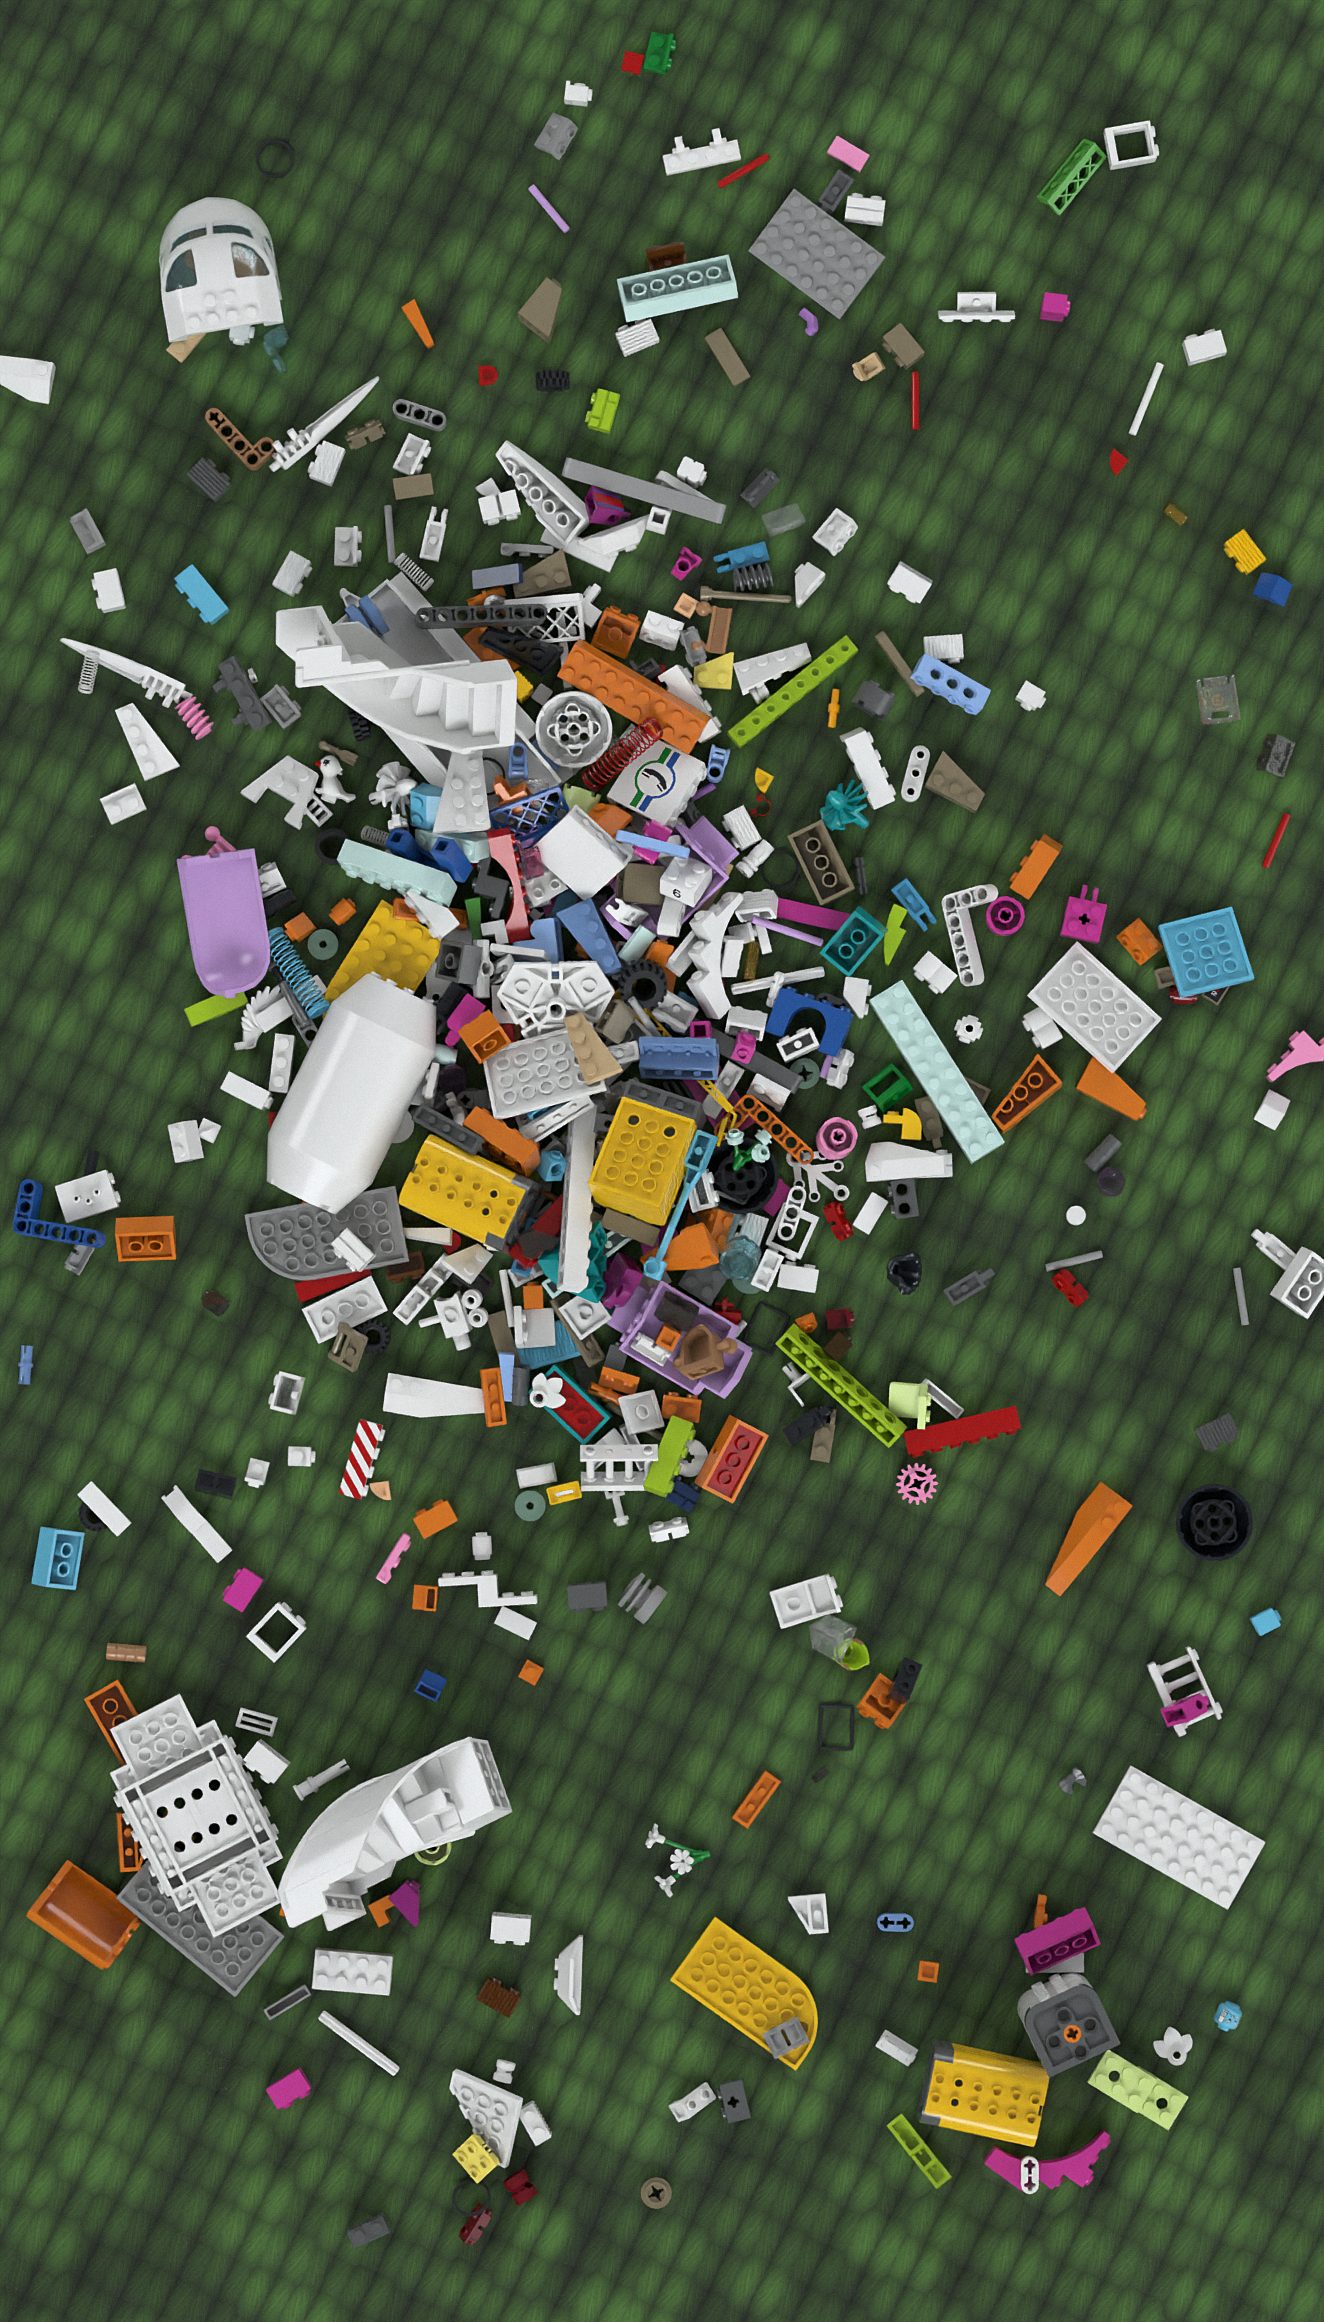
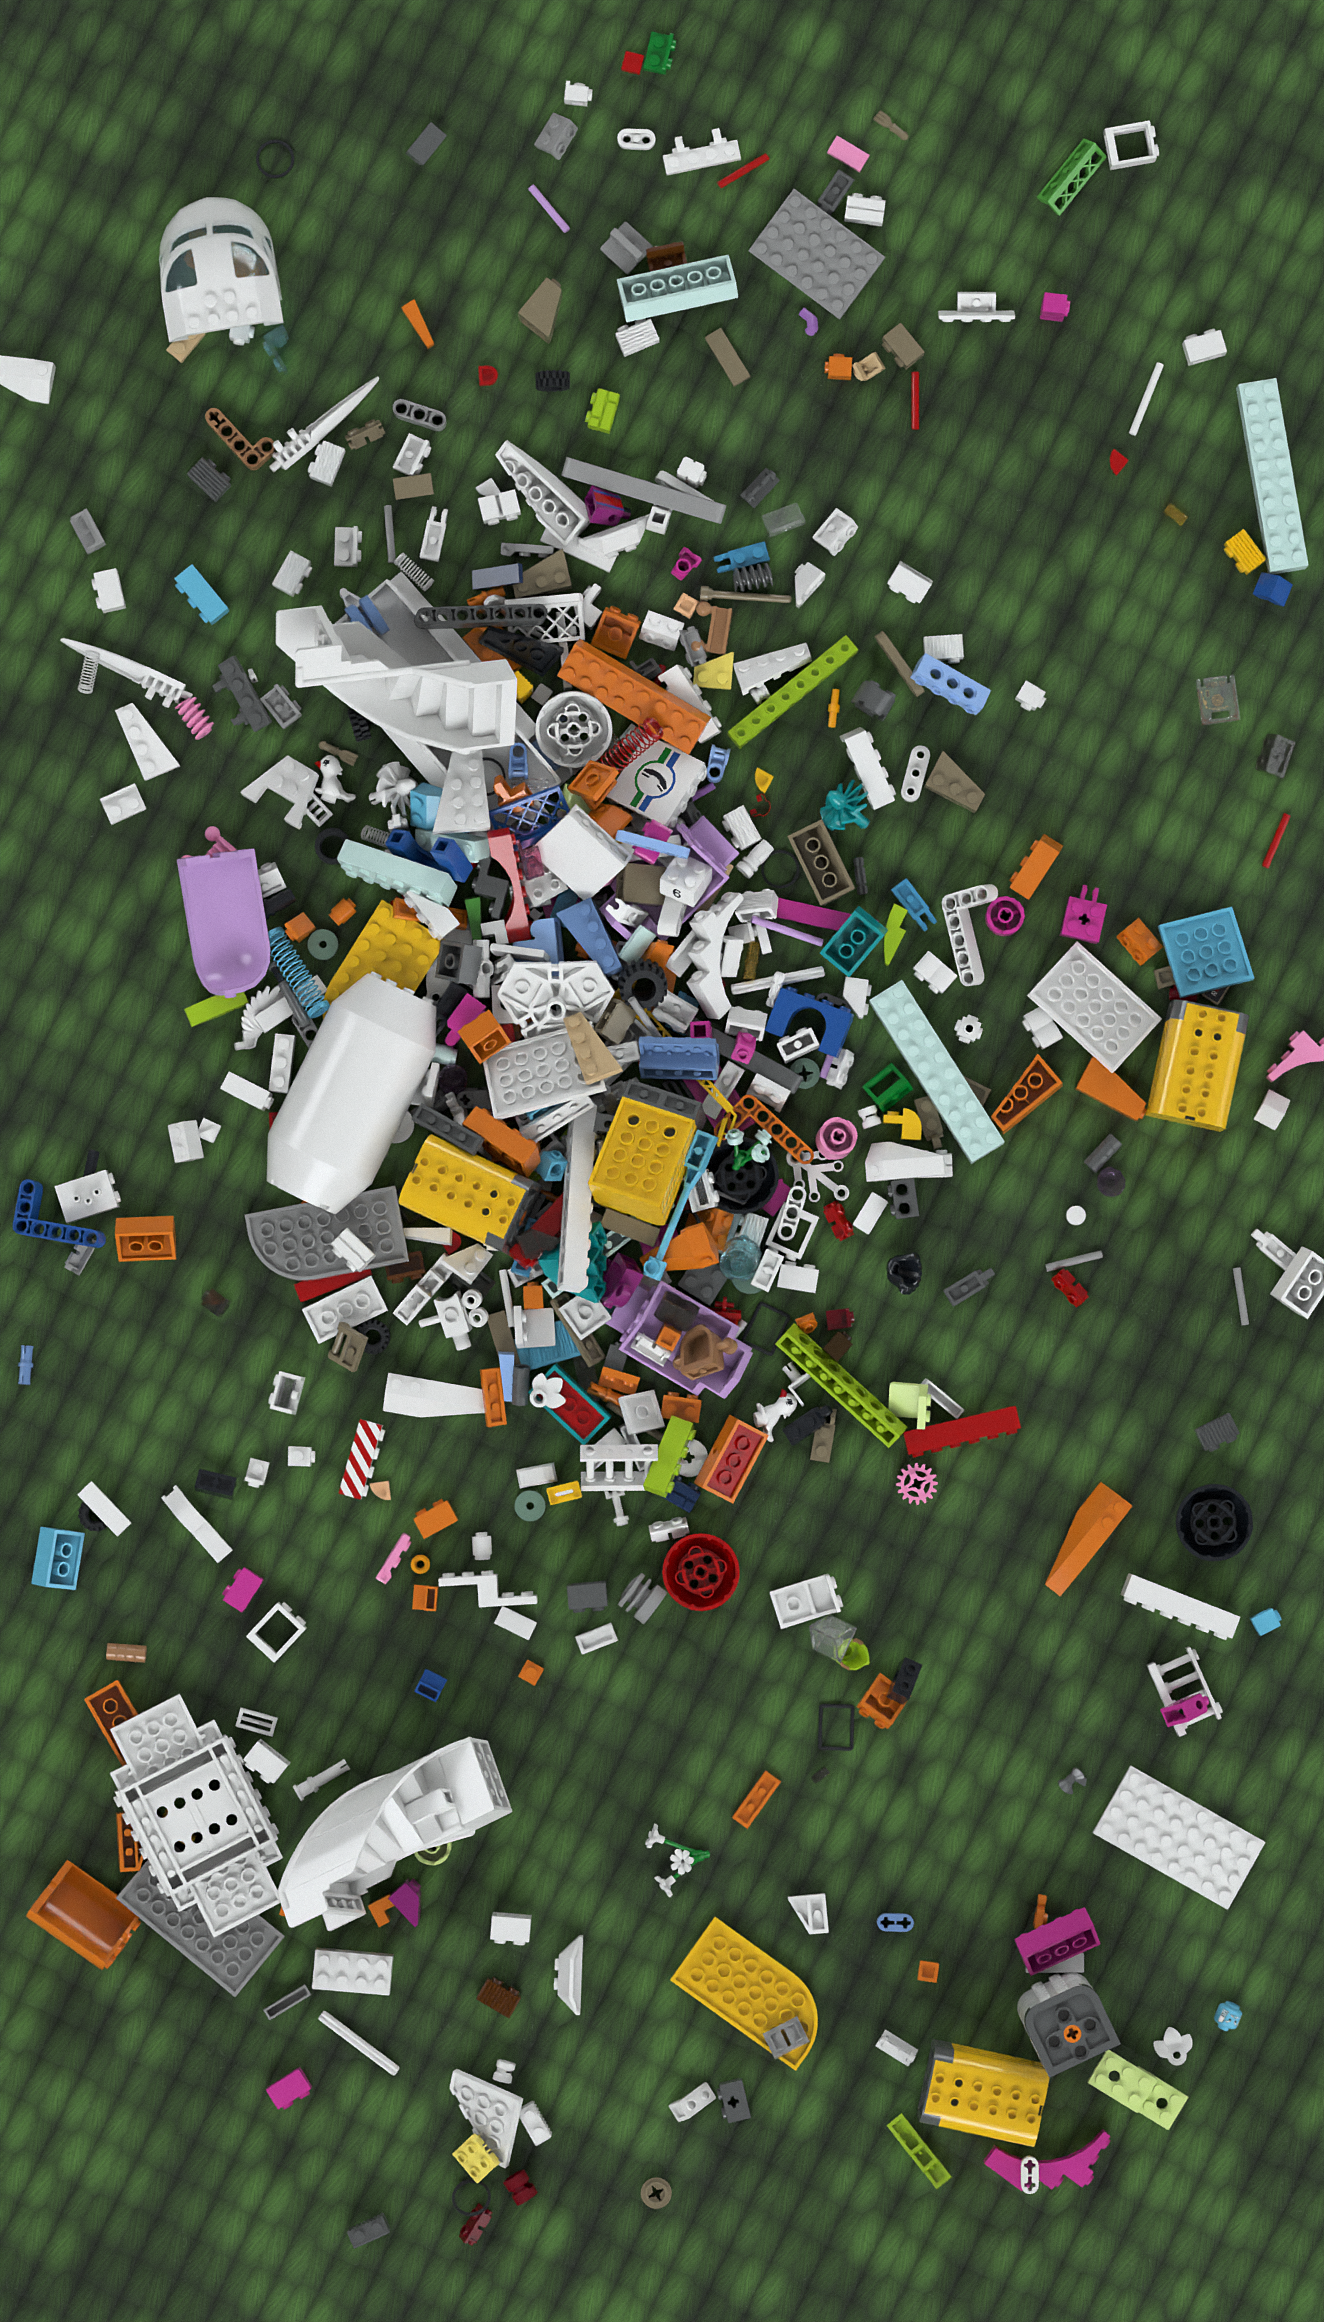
none -> dark grey hinge [405,122,447,165]
none -> light orange plate [411,1555,430,1574]
none -> orange bracket [567,760,619,810]
none -> white tile [575,1623,618,1655]
none -> light grey bracket [600,222,653,274]
none -> white plate [617,129,655,150]
none -> red brick [662,1533,740,1611]
none -> white animal [753,1389,797,1442]
none -> orange brick [824,354,852,380]
none -> dark tan piece [873,110,909,140]
none -> white brick [1120,1573,1240,1640]
none -> yellow piece [1145,1000,1250,1132]
none -> light aqua brick [1236,378,1308,574]

